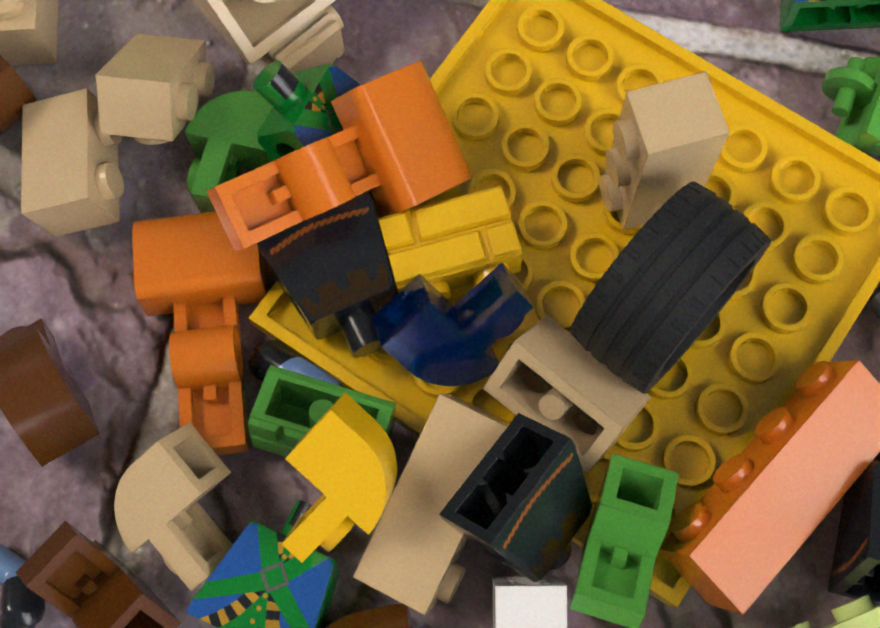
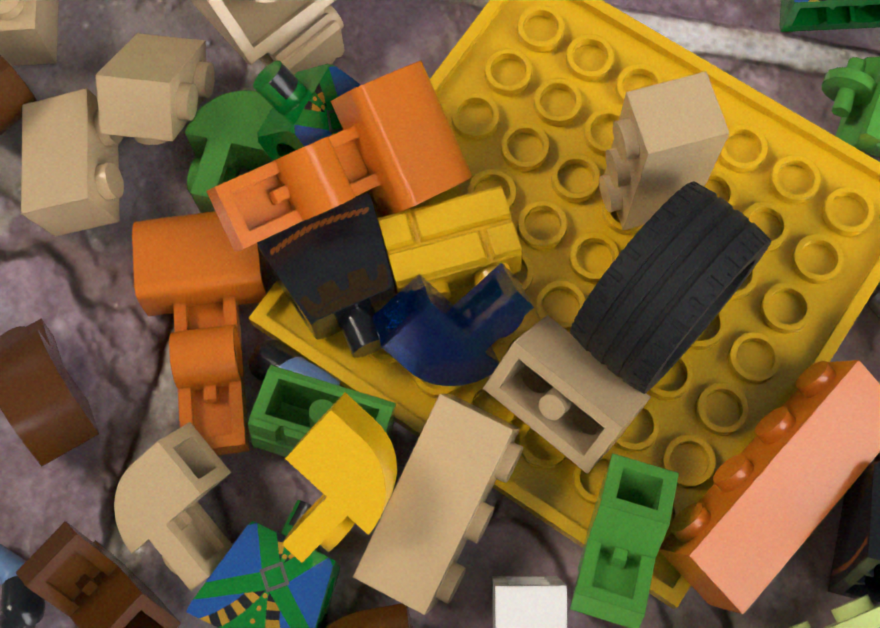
black torso [439,413,592,582] -> none

